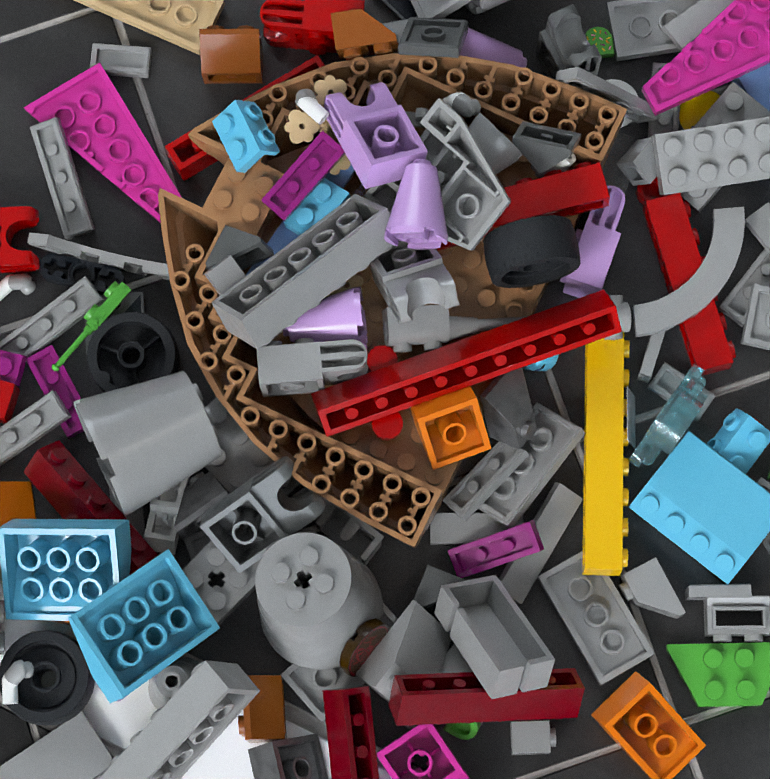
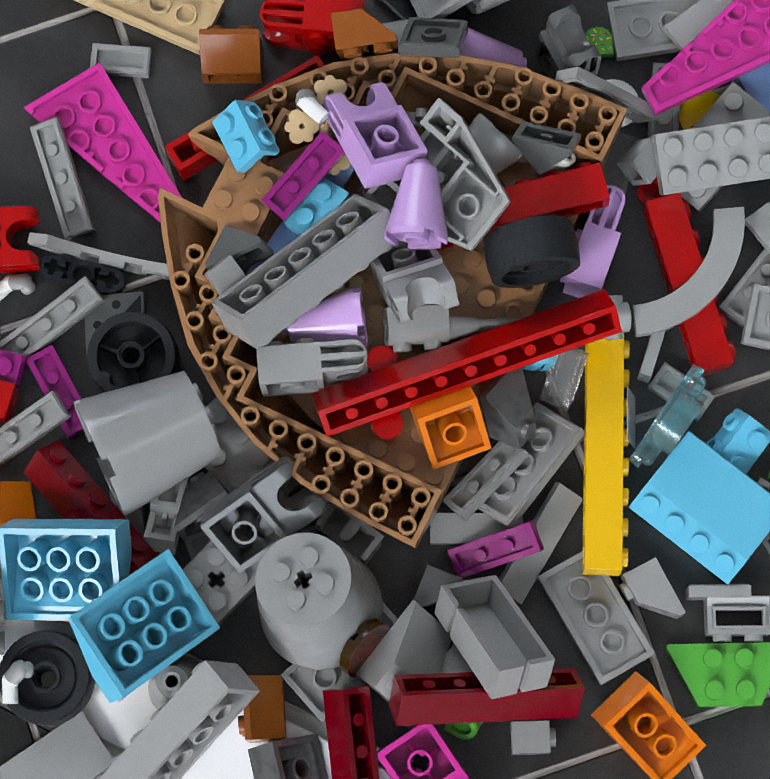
bright green piece [52,281,132,371] -> none
light grey arm [442,92,481,118] -> none
none -> clear tile [539,348,589,411]

